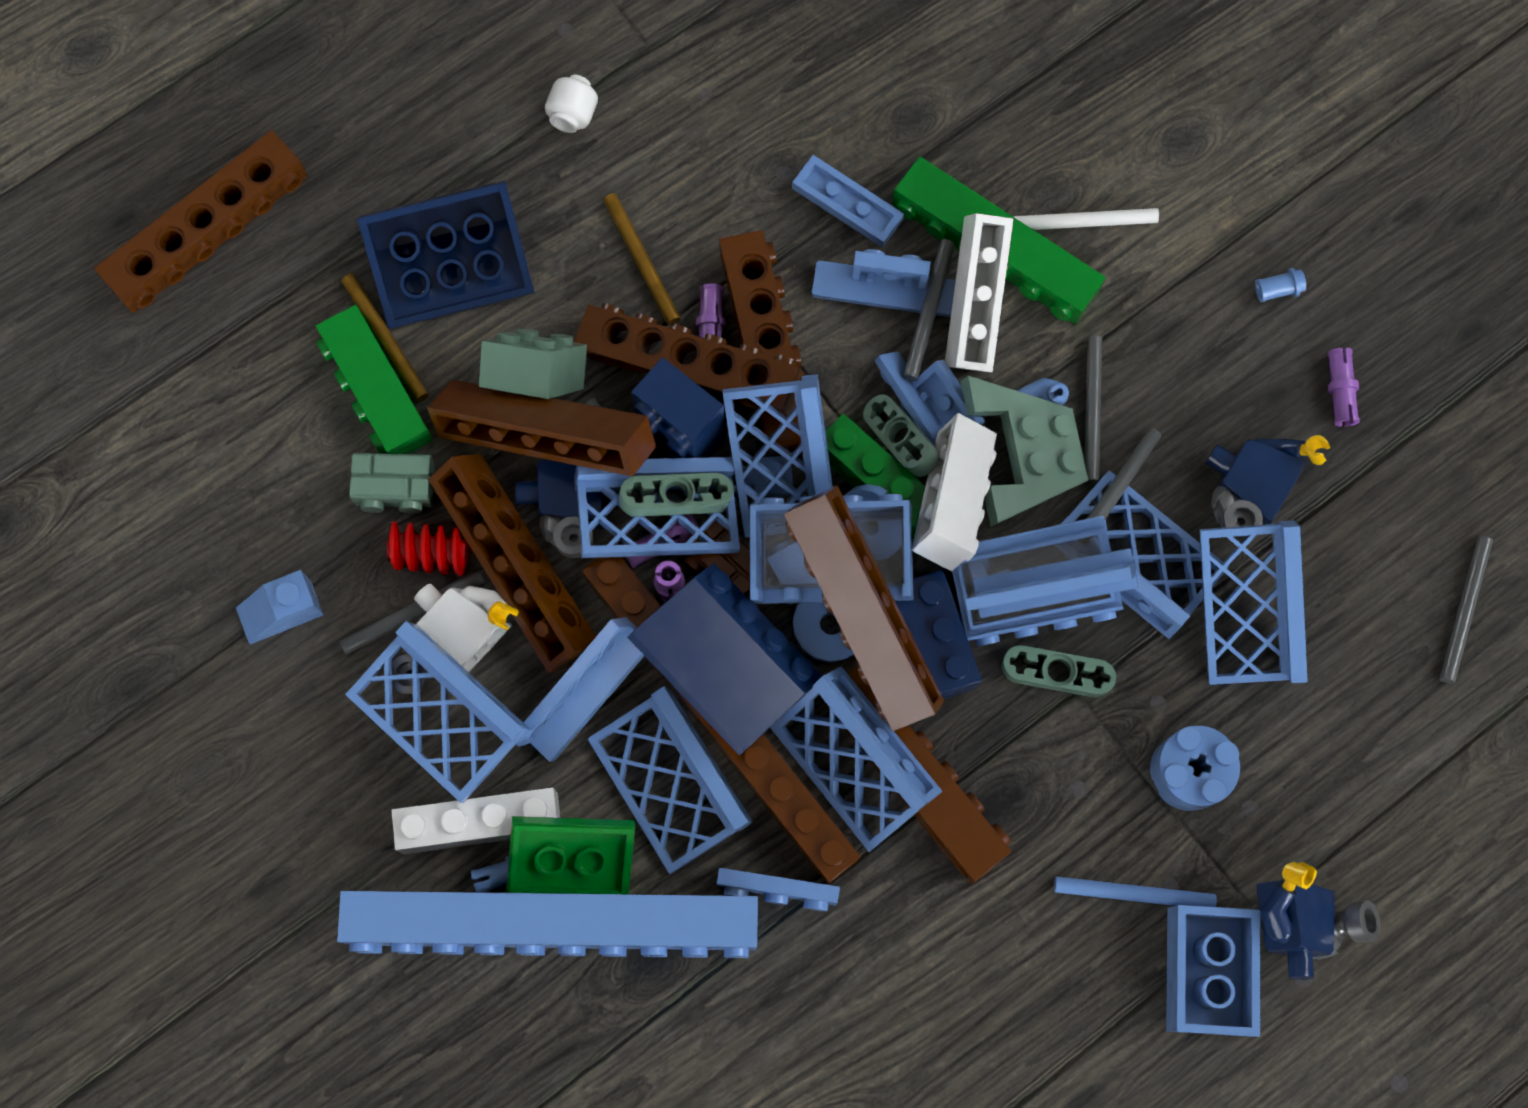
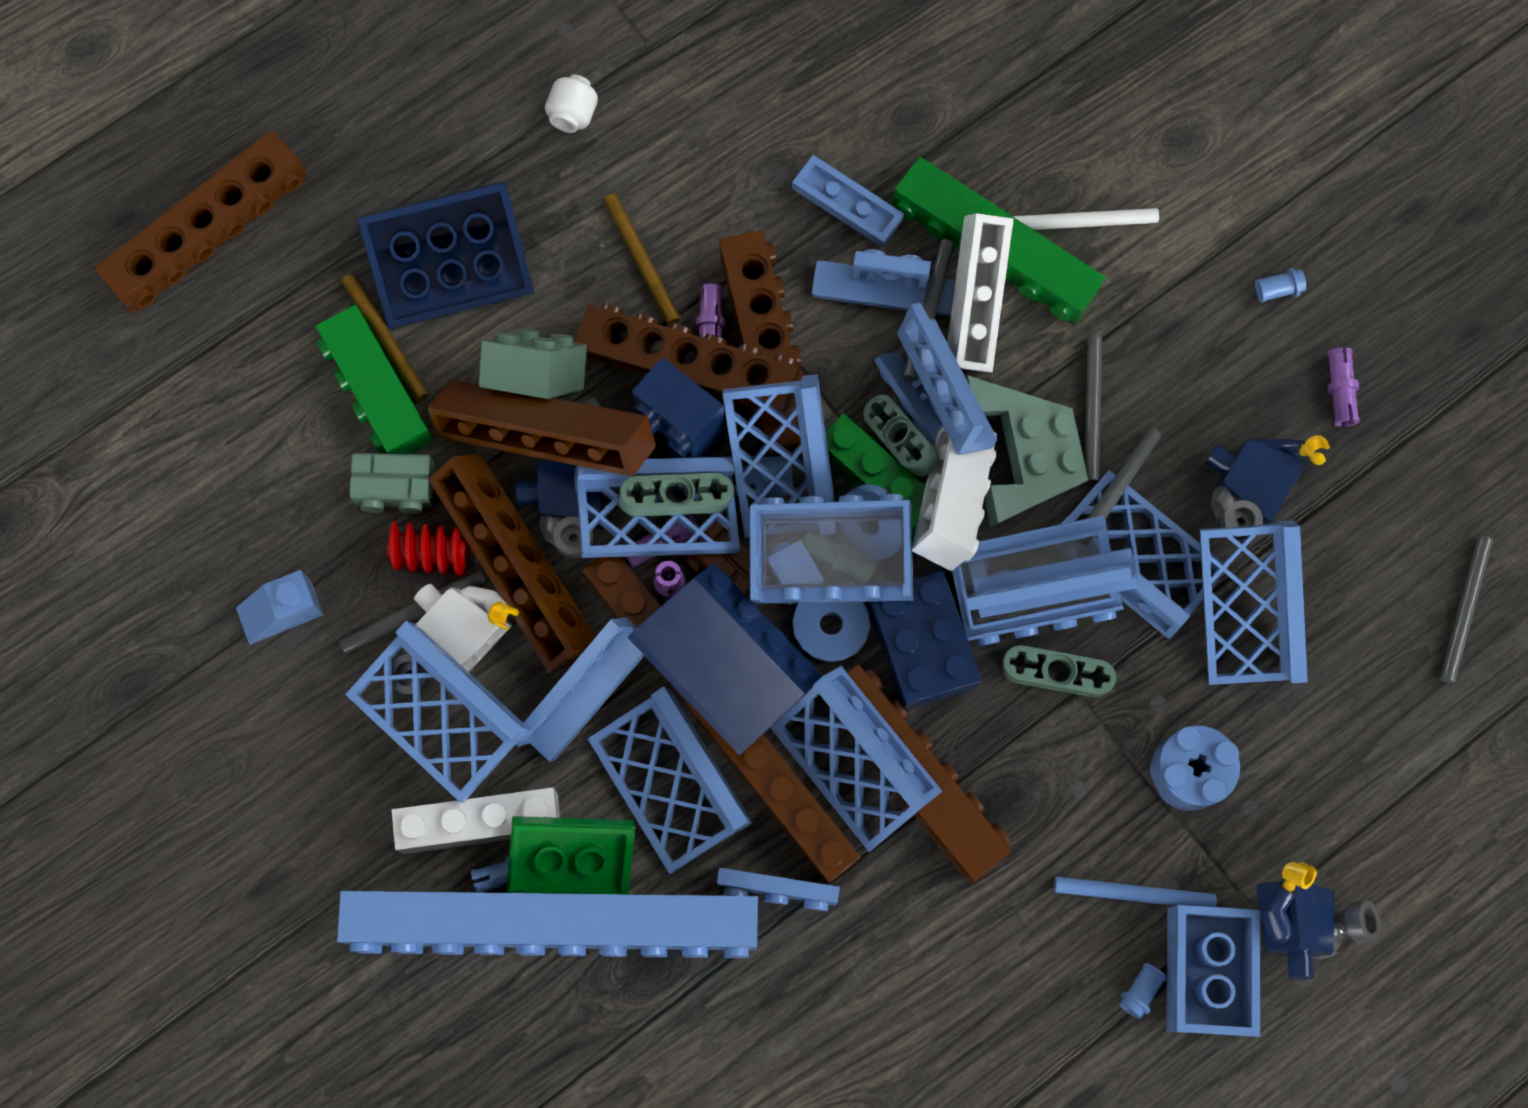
brick [784,486,944,731] -> none
medium blue arm [1016,378,1069,405] -> none
none -> medium blue fence [897,303,997,455]
none -> medium blue pin [1119,963,1167,1019]

